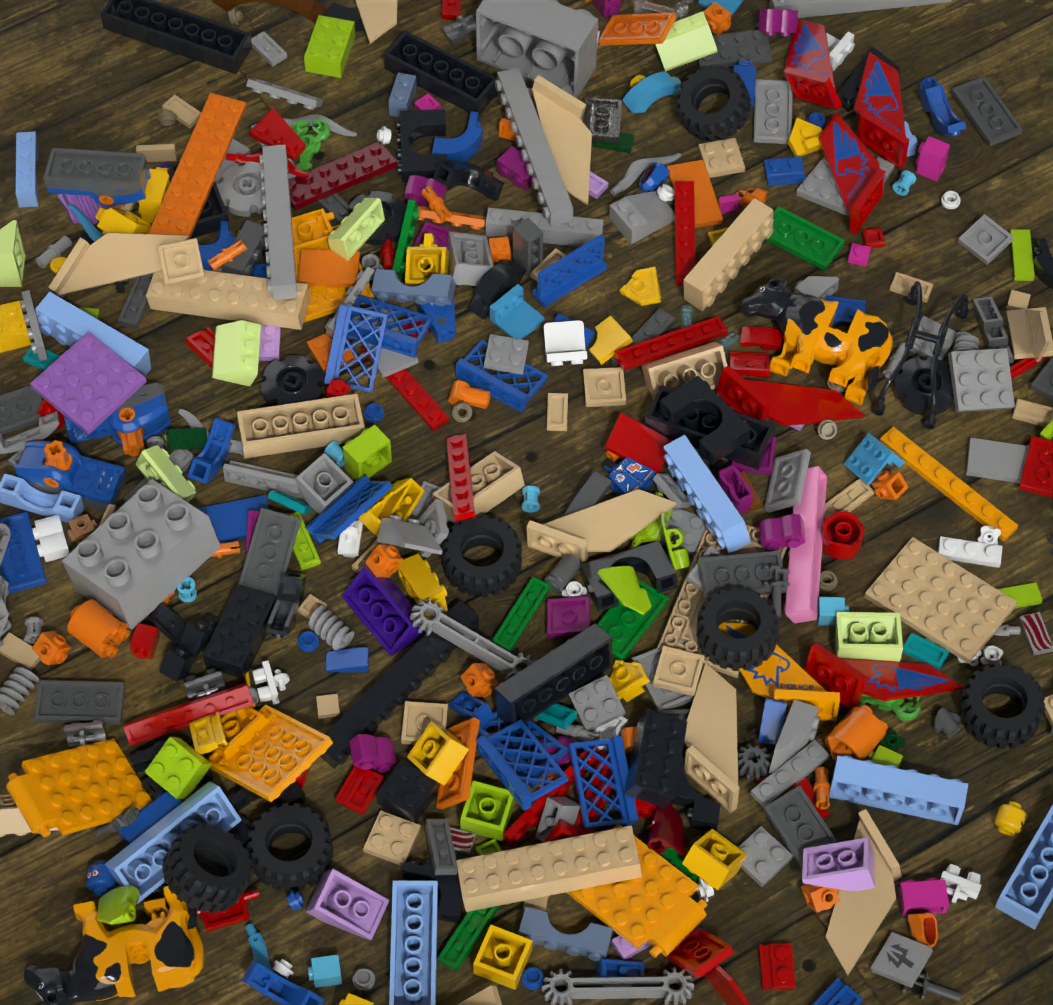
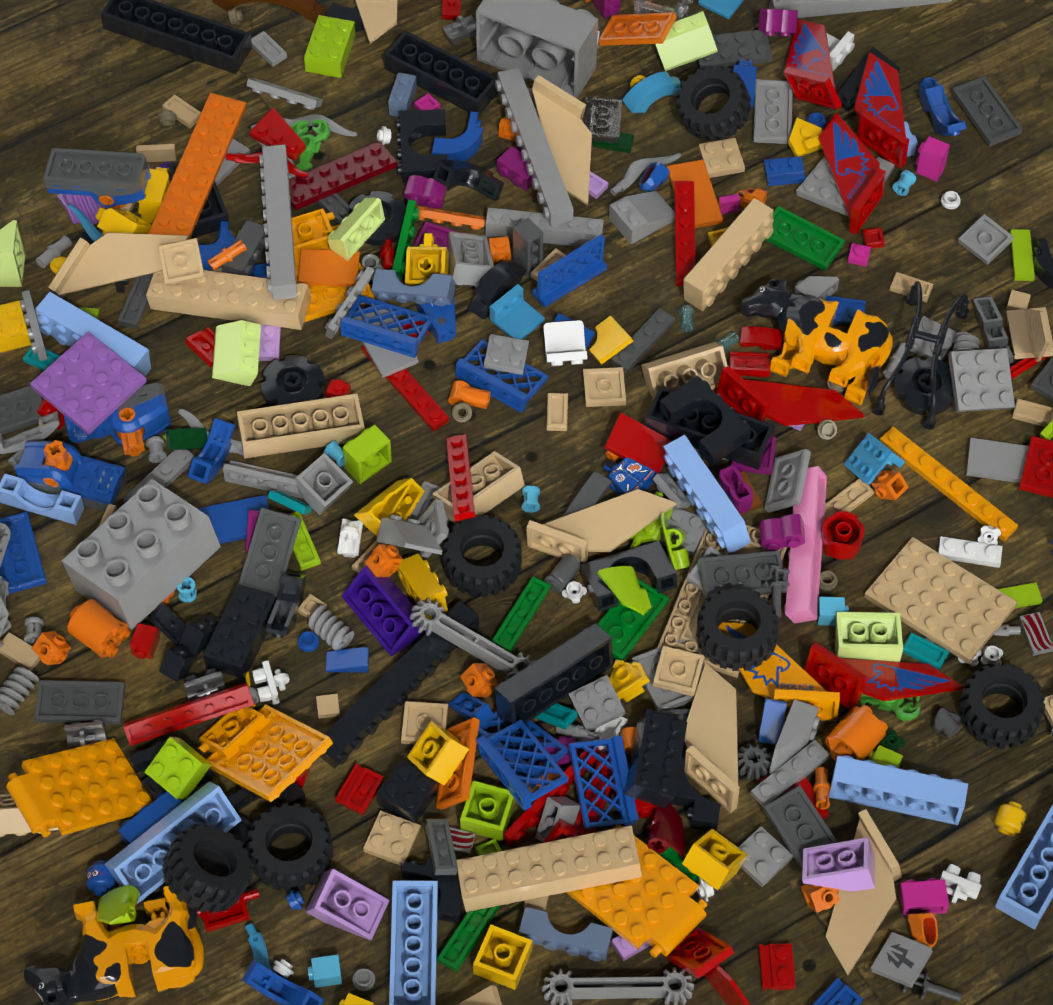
light blue arch [16,131,39,208] -> none
white brick [32,514,70,562] -> none
medium nougat brick [67,514,98,546] -> none
dark grey piece [94,806,139,837] -> none
yellowish green slope [135,445,196,502] -> none
yellow plate [189,712,228,755] -> none
orange pin [211,540,241,558] -> none
light grey piece [217,162,266,217] -> none
blue fence [305,475,393,544] -> none
orange wing [306,334,356,375] -> none
fence [324,303,389,393] -> none
magenta brick [349,734,397,773] -> none
blue plate [364,403,384,423] -> none
orange pin [421,186,452,221] -> none
blue plate [522,967,544,990] -> none
magenta plate [547,596,590,639] -> none
blue slope [596,958,645,978] -> none
red plate [614,316,728,371] -> none
yellow plate [619,267,661,306] -> none
white plate [657,184,675,202] -> none
orange brick [703,2,732,35] -> none

